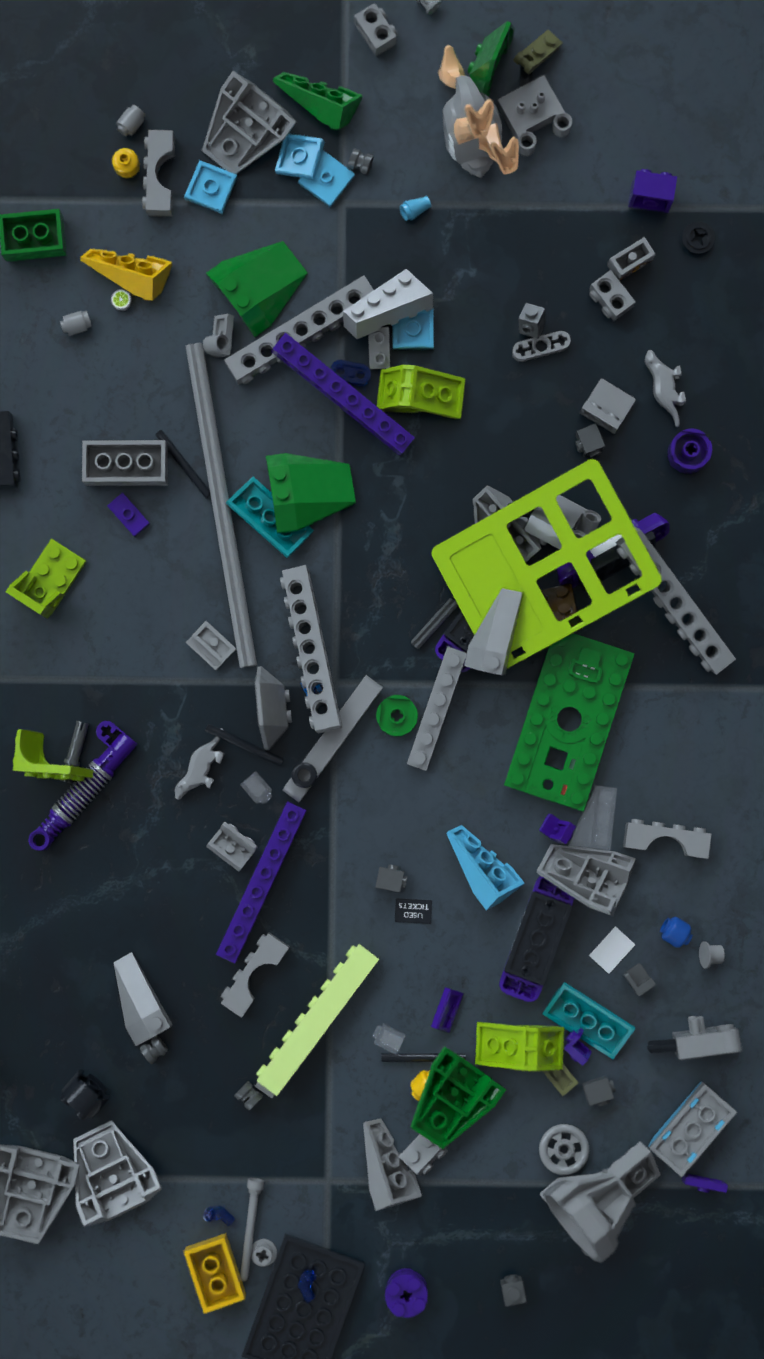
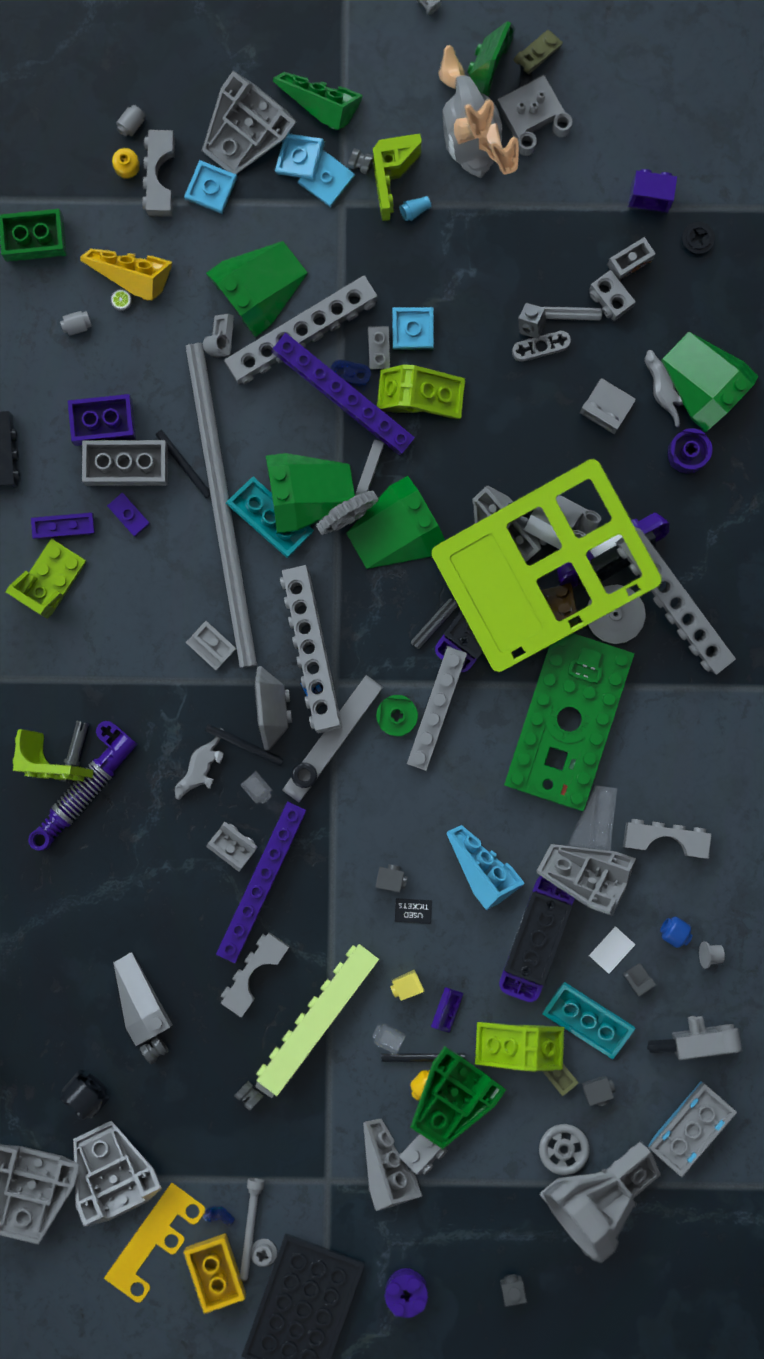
clear blue arm [298,1270,316,1303] -> none
light grey wedge [343,269,433,339] -> none
light grey brick [354,3,398,56] -> none
light grey wedge [464,588,523,675] -> none
dark purple bracket [539,814,576,844] -> none
dark purple bracket [564,1028,592,1066] -> none
dark grey brick [575,423,605,458] -> none
dark purple plate [682,1173,728,1193] -> none
none -> dark purple plate [31,513,95,539]
none -> dark purple brick [68,394,136,446]
none -> yellow piece [104,1183,205,1302]
none -> light grey gear [316,490,379,535]
none -> green wedge [346,476,445,569]
none -> light grey beam [356,440,385,495]
none -> lime bracket [373,134,422,221]
none -> light yellow slope [390,969,424,1001]
none -> light grey axle [543,307,602,320]
none -> light grey piece [587,584,646,644]
none -> green wedge [661,332,758,432]

